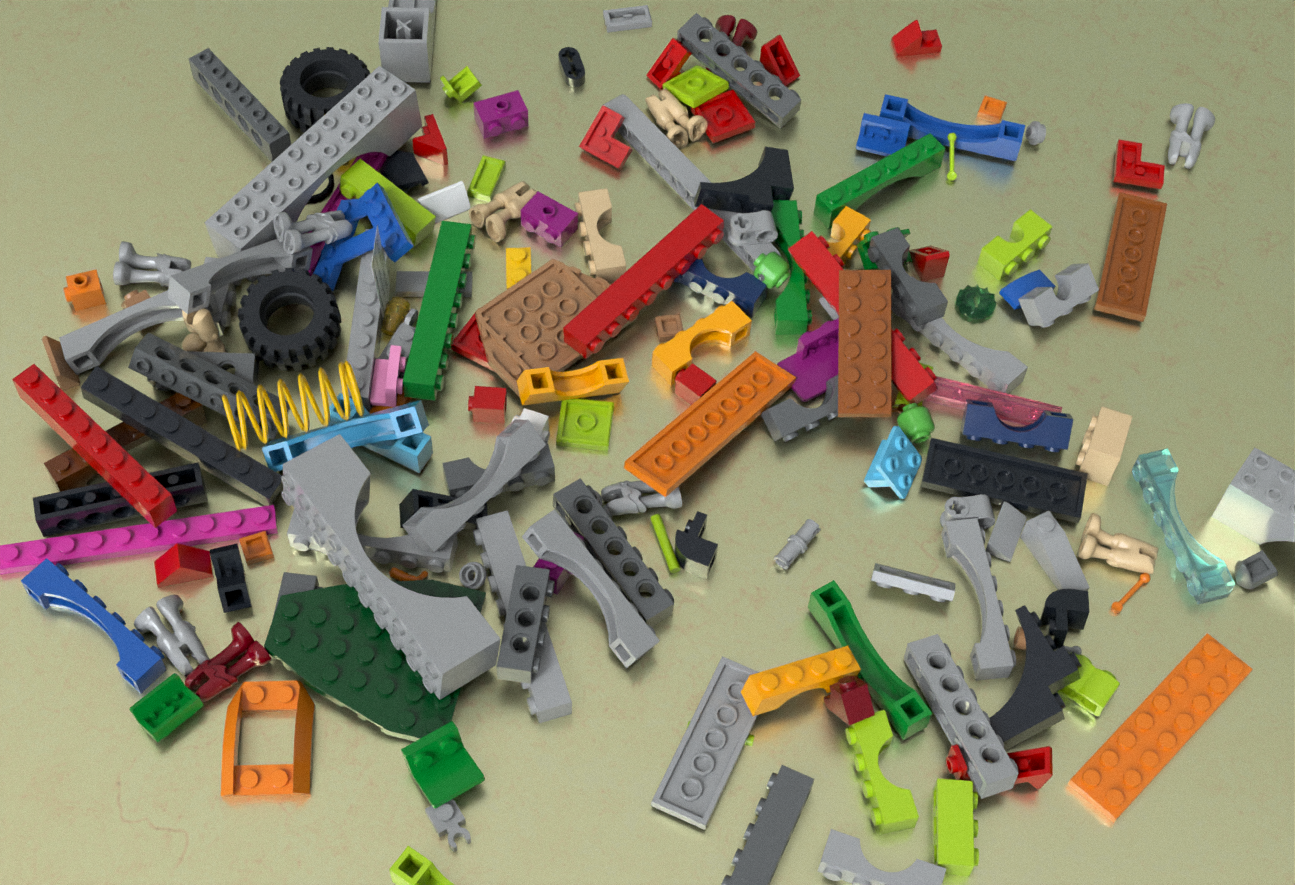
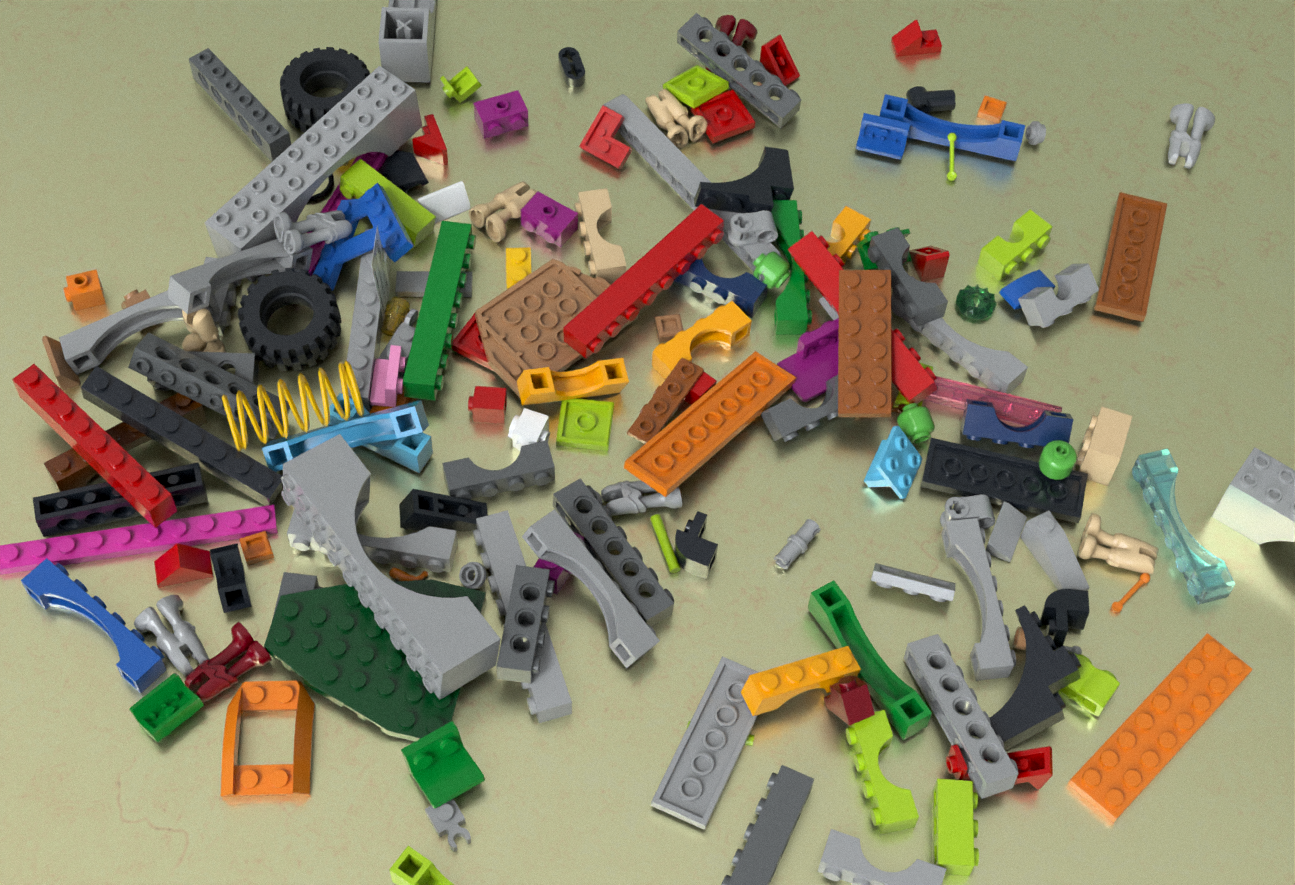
light grey piece [113,241,192,287] -> none
light grey arch [402,419,546,552] -> none
lime tile [467,155,506,202] -> none
light grey tile [603,5,652,33] -> none
red slope [646,38,692,90] -> none
green arch [814,133,945,229] -> none
red plate [1113,139,1165,189] -> none
dark grey plate [1235,550,1278,589] -> none
none -> dark orange bracket [627,358,704,444]
none -> black piece [906,86,956,114]
none -> bright green head [1039,440,1077,480]

